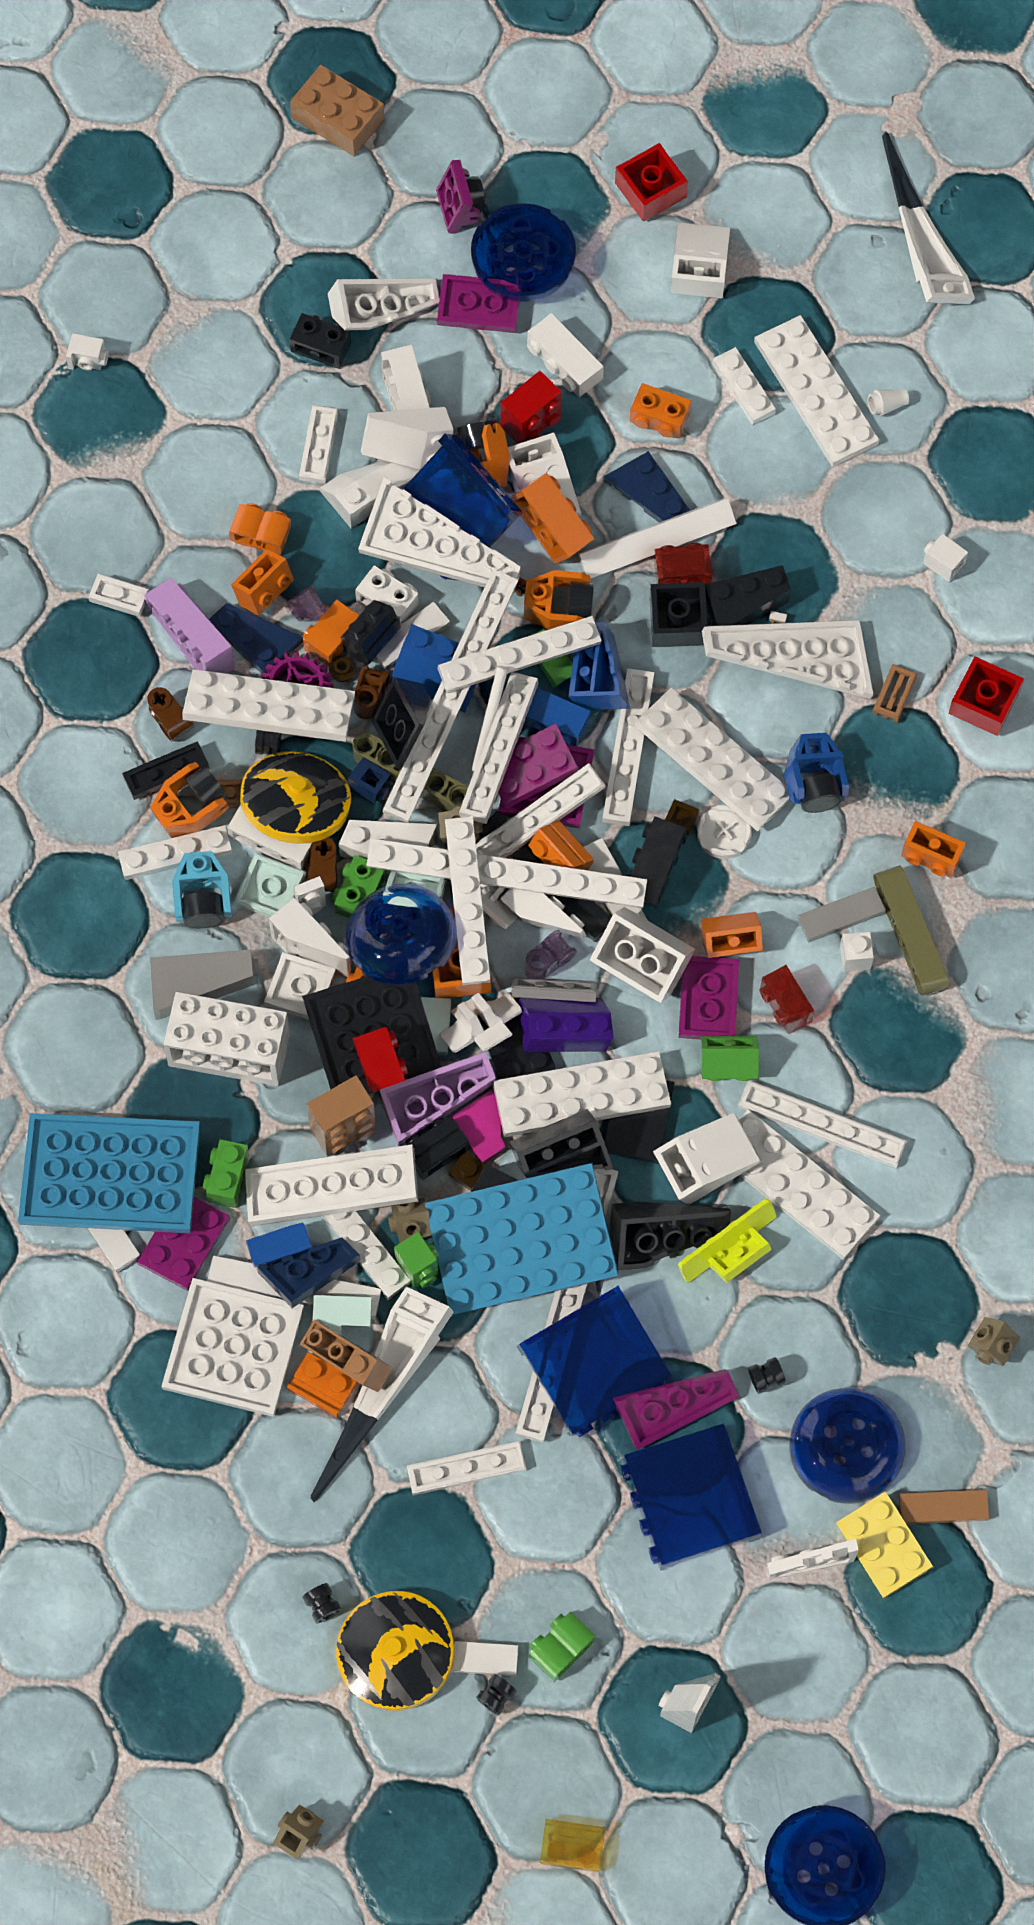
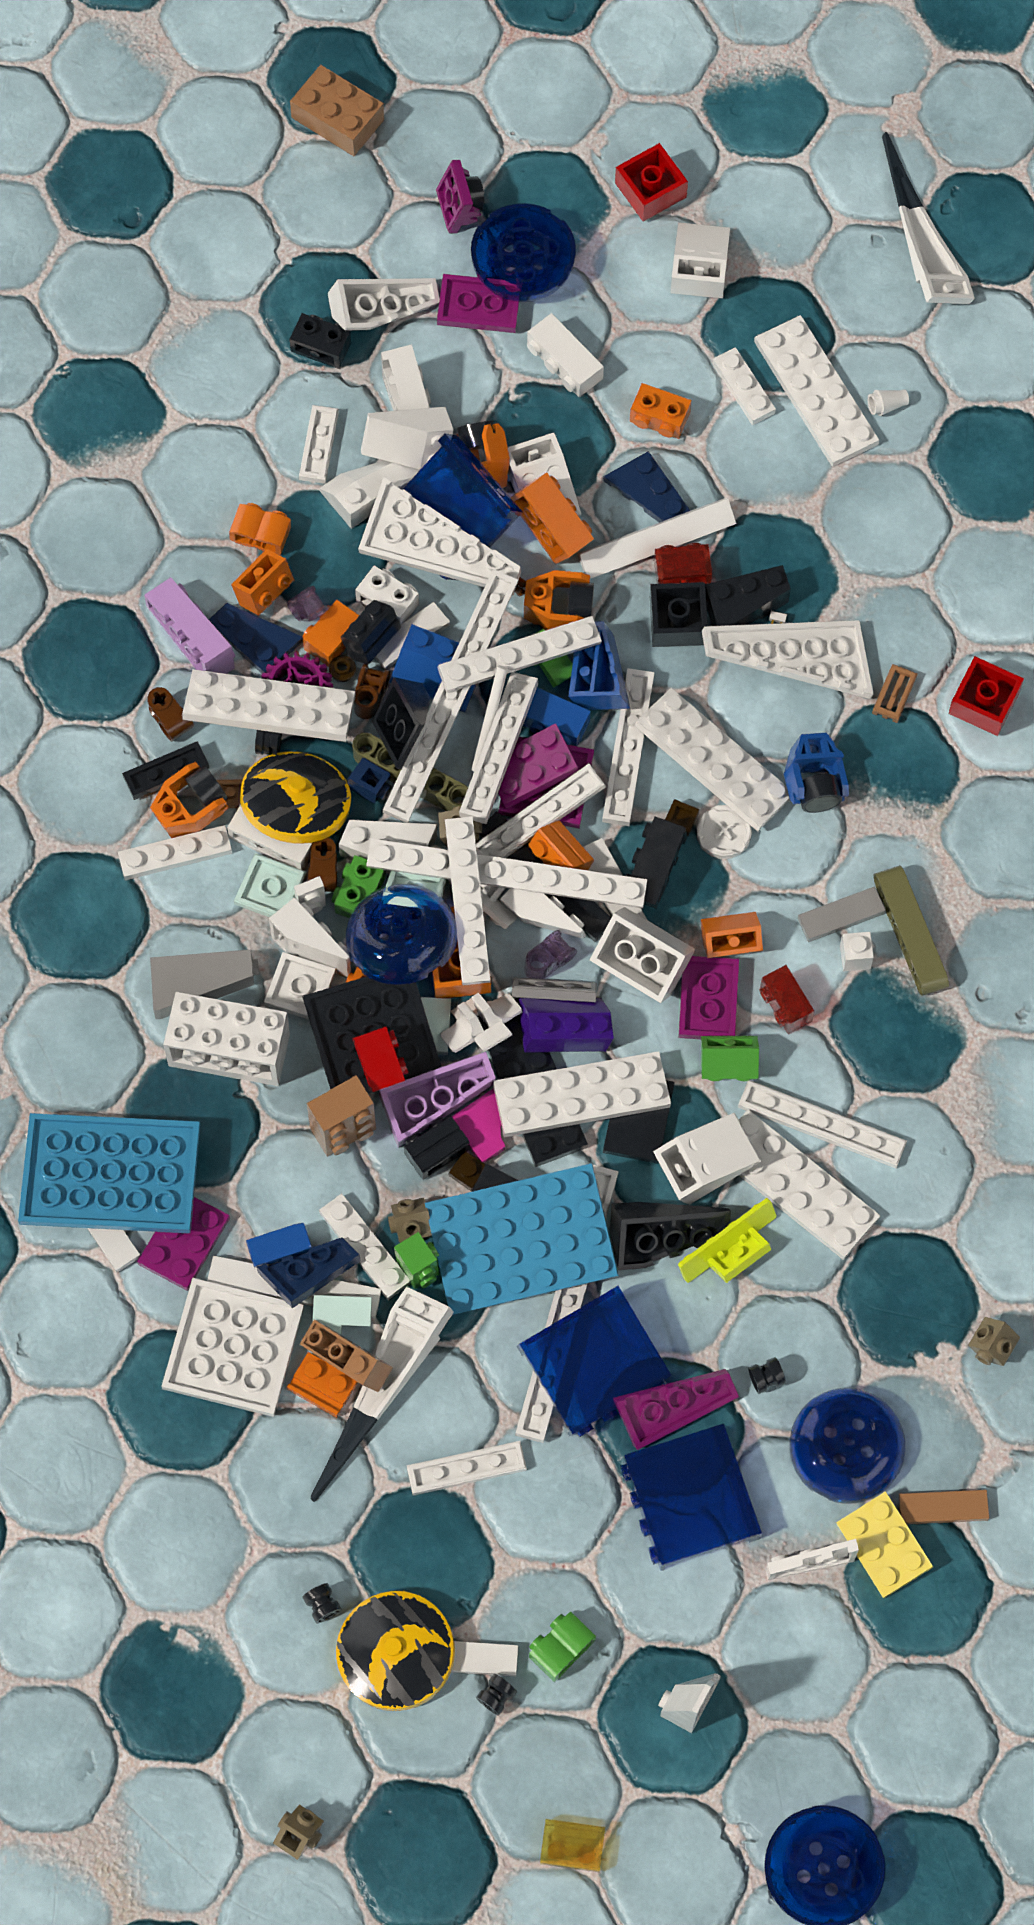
white brick [66,333,108,370] -> none
white plate [88,574,149,617] -> none
medium azure piece [172,851,232,929] -> none
bright green brick [203,1139,249,1208] -> none
white plate [245,1145,418,1226] -> none
red brick [500,370,562,444] -> none
black wedge [509,1109,614,1178] -> none
orange brick [901,821,966,878] -> none
white brick [923,534,968,582] -> none

